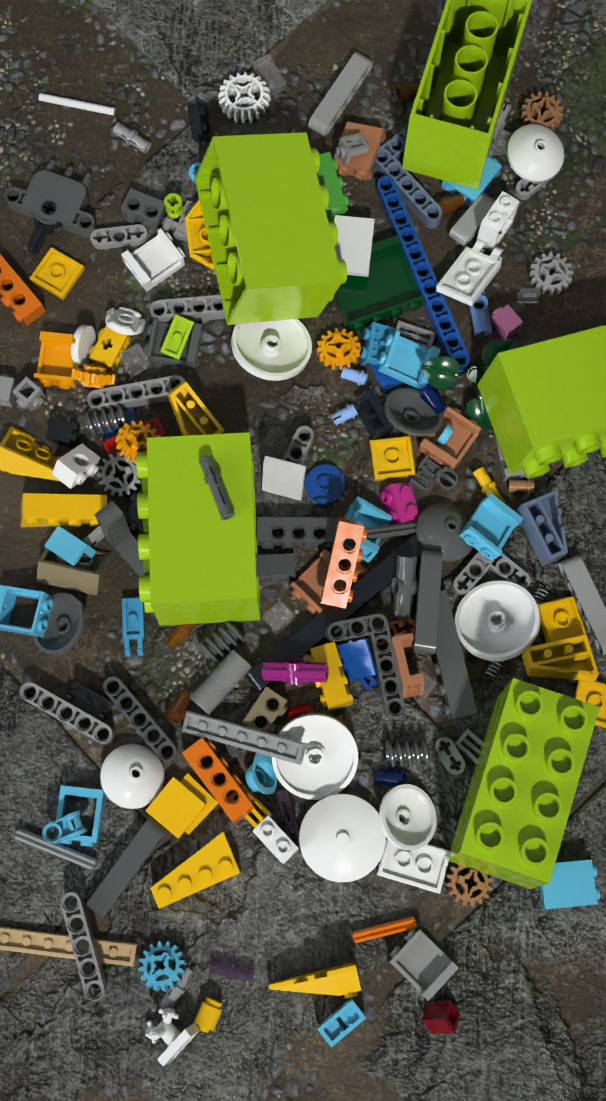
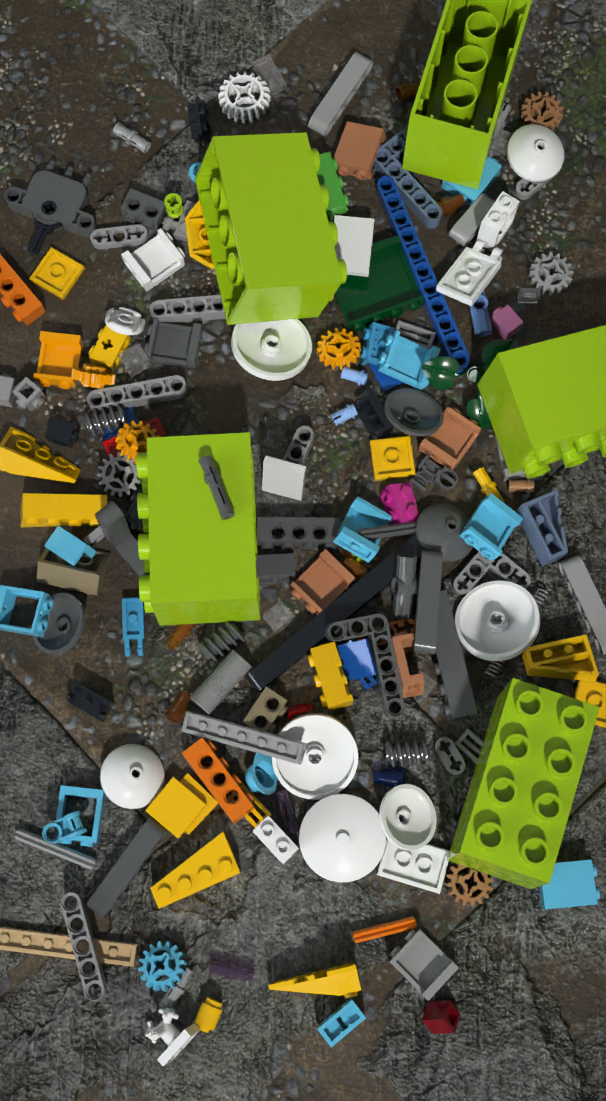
light grey beam [20,682,115,745] -> none
white bar [39,93,116,116] -> none
white brick [52,444,101,489] -> none
white tile [71,325,96,366] -> none
dark grey beam [103,676,178,763] -> none
lime plate [160,314,194,360] -> none
yellow wedge [167,381,224,436] -> none
magenta piece [261,658,329,685] -> none
blue tile [305,464,346,505] -> none
brick [321,517,367,608] -> none
light grey bracket [336,133,370,165] -> none
clear blue cone [419,383,446,414] -> none
medium azure tile [437,424,454,445] -> none
yellow tile [537,596,586,643] -> none

